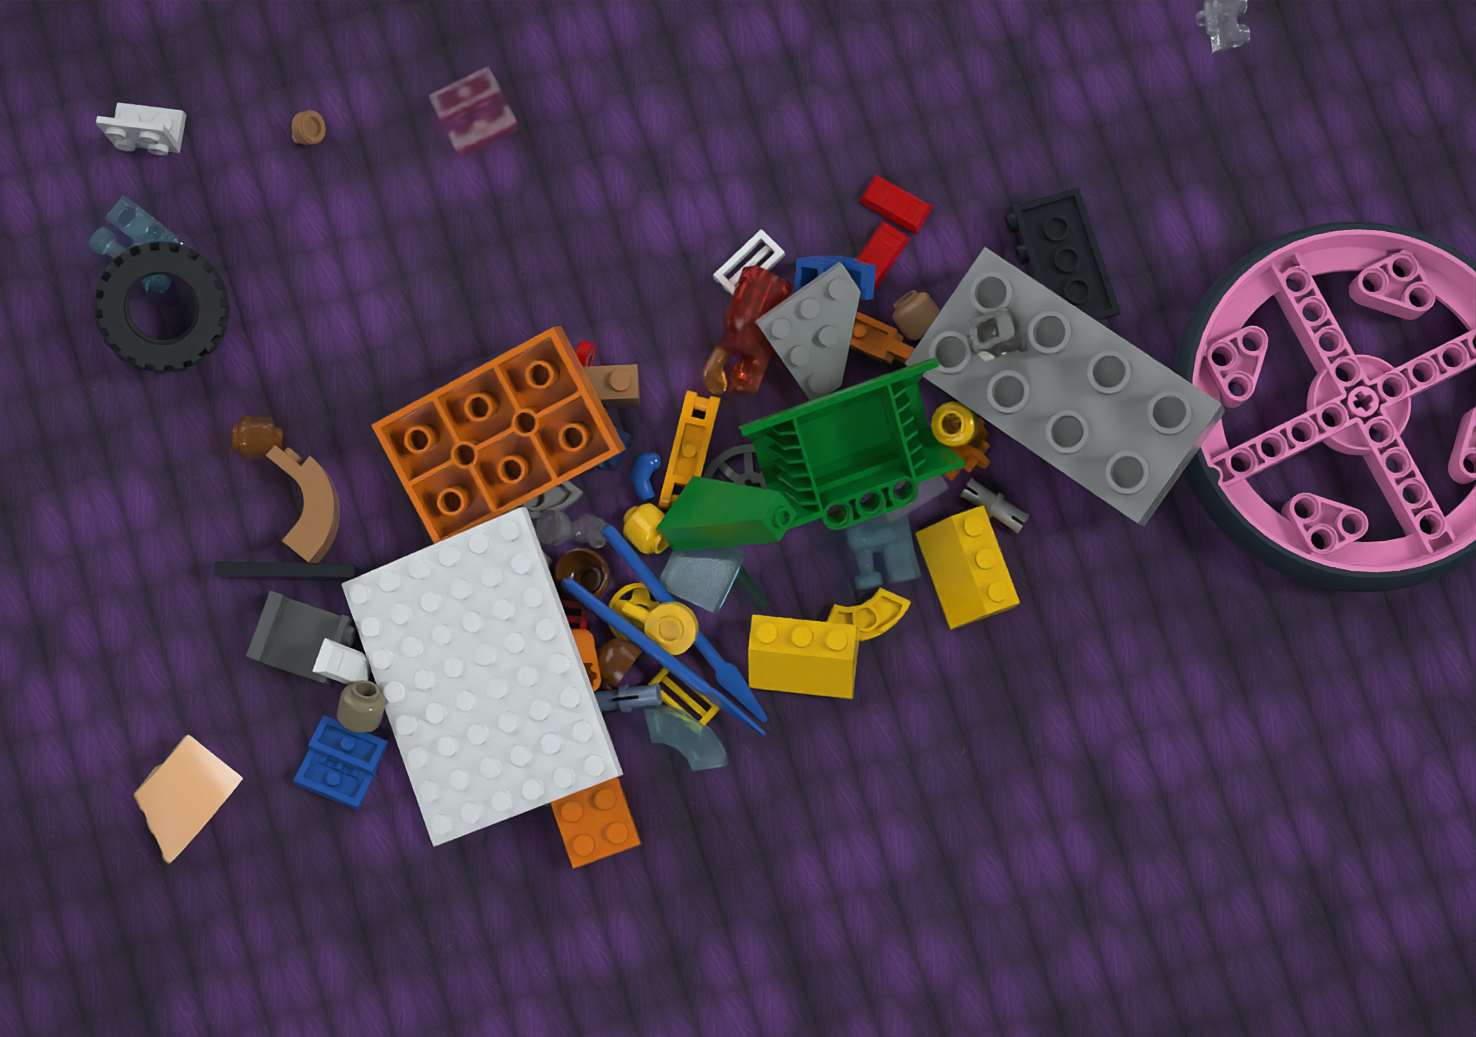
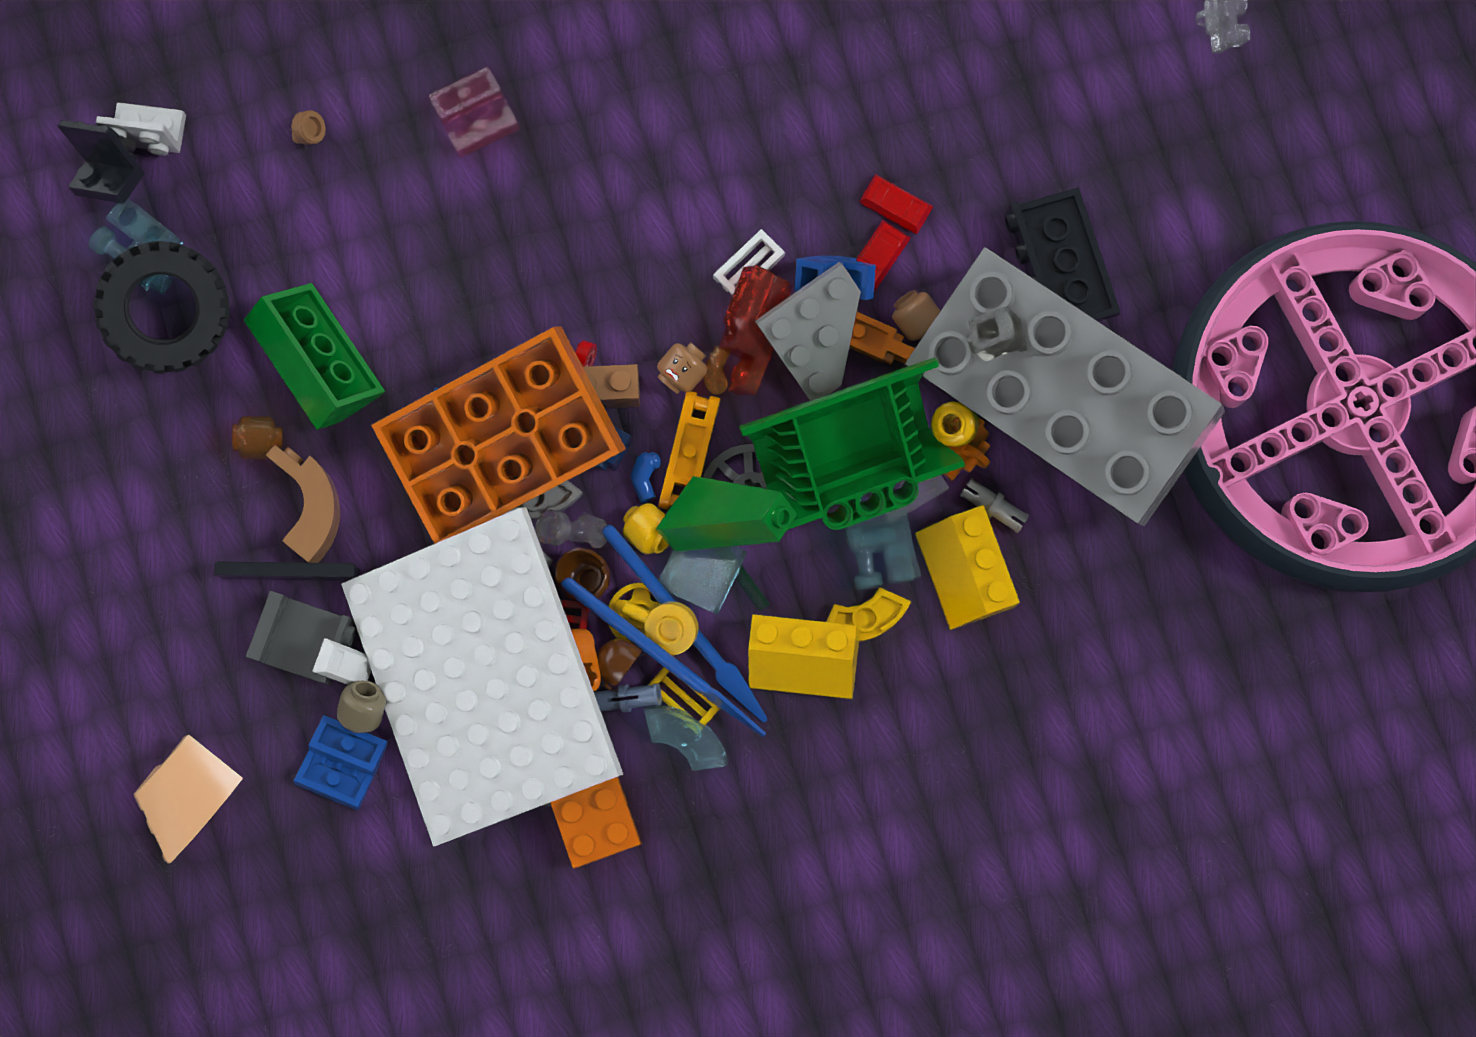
none -> black bracket [57,120,145,204]
none -> green slope [244,283,385,430]
none -> medium nougat head [657,343,707,394]

